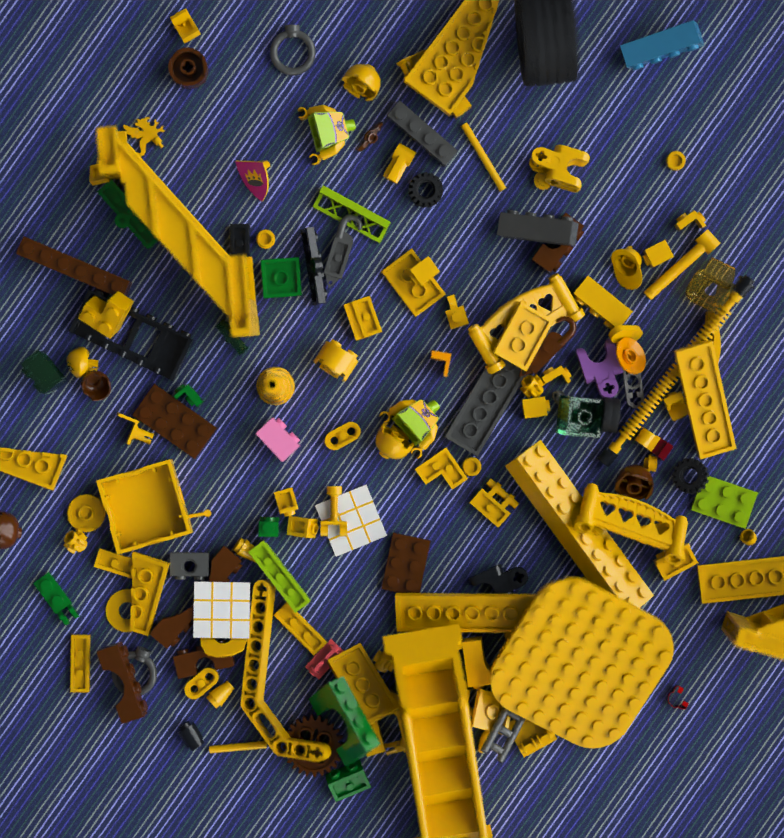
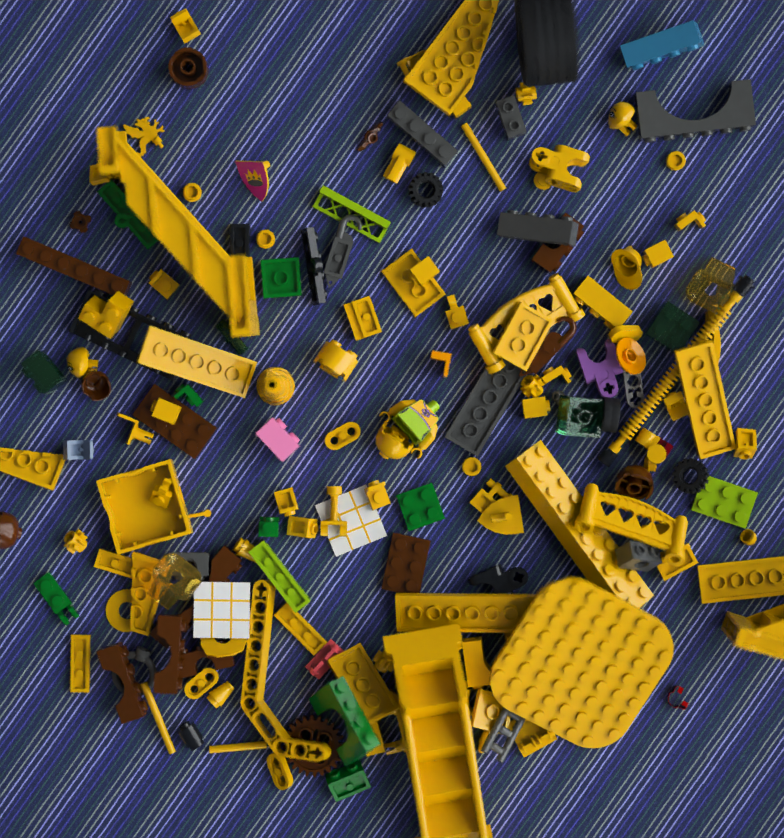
yellow tile [67,494,106,532] -> none
dark grey piece [270,25,316,75] -> none
torso [297,105,356,165] -> none
yellow cylinder [341,64,381,101] -> none
yellow plate [415,448,468,490] -> none
yellow piece [643,229,720,300] -> none
none -> sand blue bracket [63,440,94,460]
none -> reddish brown plate [70,211,92,233]
none -> yellow plate [137,326,257,398]
none -> yellow bar [140,681,176,754]
none -> clear yellow piece [147,553,202,610]
none -> yellow bracket [149,269,180,300]
none -> yellow plate [149,478,173,509]
none -> yellow brick [150,398,182,425]
none -> reddish brown arch [153,614,186,694]
none -> yellow plate [183,183,202,202]
none -> yellow plate [266,752,293,790]
none -> yellow bracket [364,480,391,510]
none -> green plate [396,483,445,531]
none -> yellow shield [477,495,524,535]
none -> dark grey brick [495,95,527,141]
none -> yellow gear [515,82,537,106]
none -> yellow piece [608,102,637,136]
none -> dark grey brick [615,541,662,572]
none -> dark grey arch [634,79,756,143]
none -> clear green brick [645,301,700,353]
none -> yellow tile [647,444,666,464]
none -> yellow bracket [733,428,757,460]

